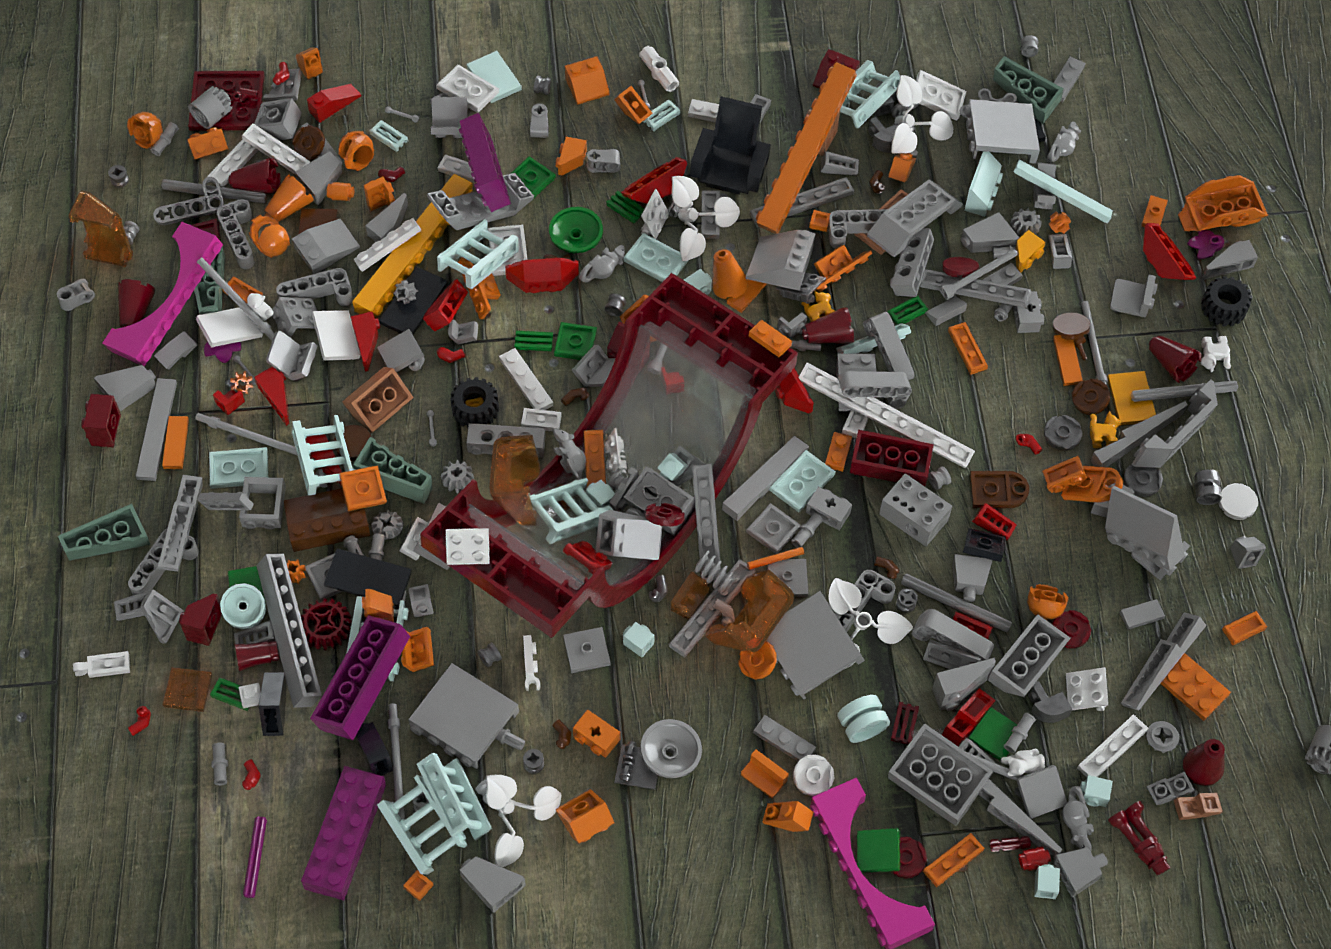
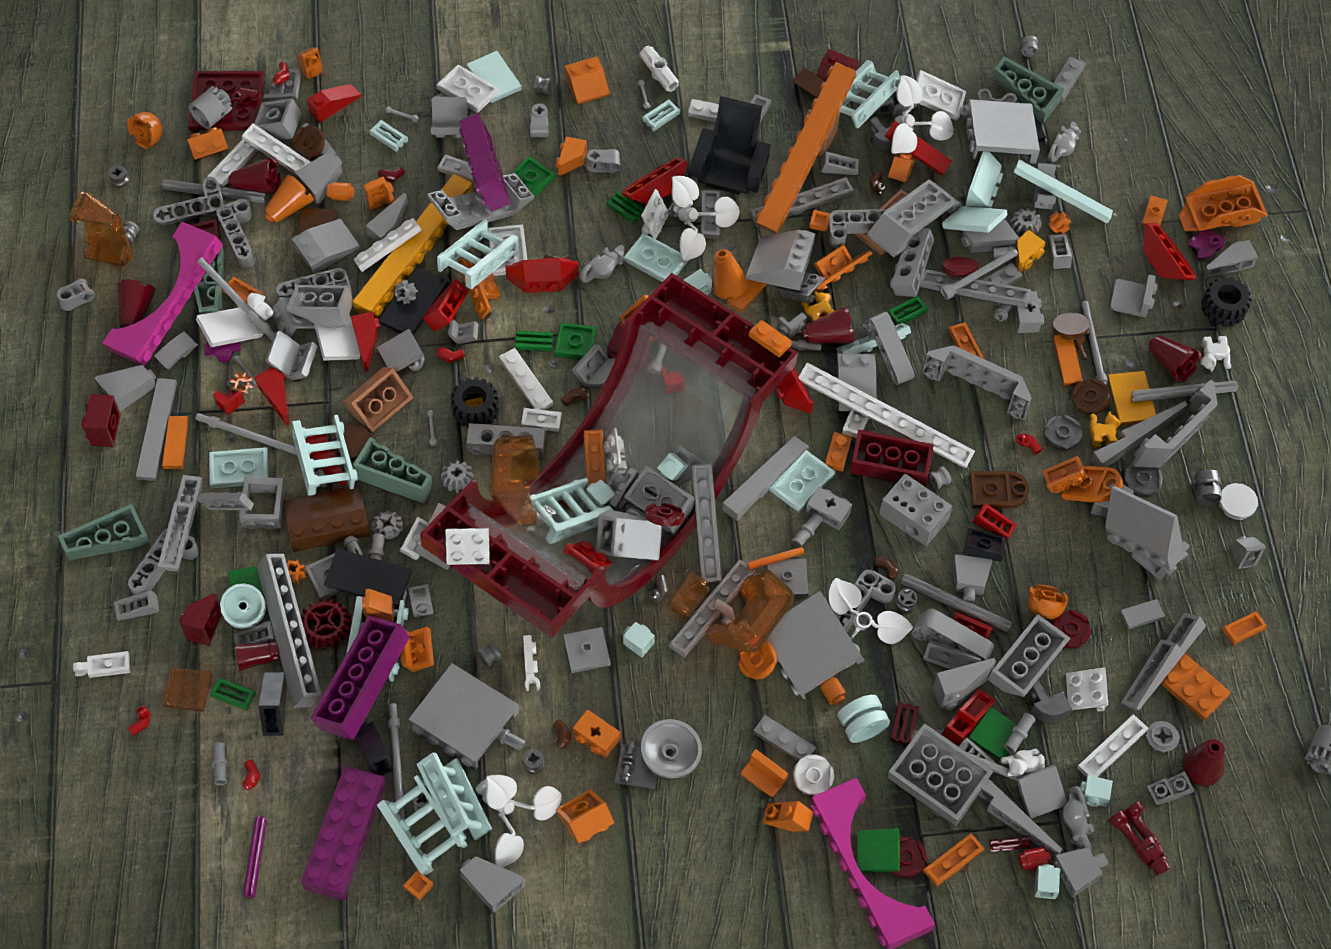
light grey wing [140,589,184,644] -> none
light grey pin [150,122,179,156] -> none
white tile [239,683,261,708] -> none
orange helmet [249,214,290,258] -> none
orange helmet [339,131,374,171] -> none
orange tile [339,465,387,511] -> none
green dish [549,207,603,253] -> none
light grey animal [553,428,586,480] -> none
flat silver wheel [605,294,626,317] -> none
orange slope [614,86,653,124] -> none
light grey piece [695,550,738,594] -> none
light grey plate [746,503,801,554] -> none
light grey beam [838,371,912,409] -> none
light grey slope [925,296,967,327] -> none
nougat slope [1174,793,1223,820] -> none
none -> light grey slope [286,285,353,327]
none -> reddish brown slope [793,68,826,98]
none -> orange brick [820,676,847,706]
none -> red tile [884,121,952,176]
none -> light grey slope [922,345,1032,420]
none -> light aqua tile [942,206,1007,233]

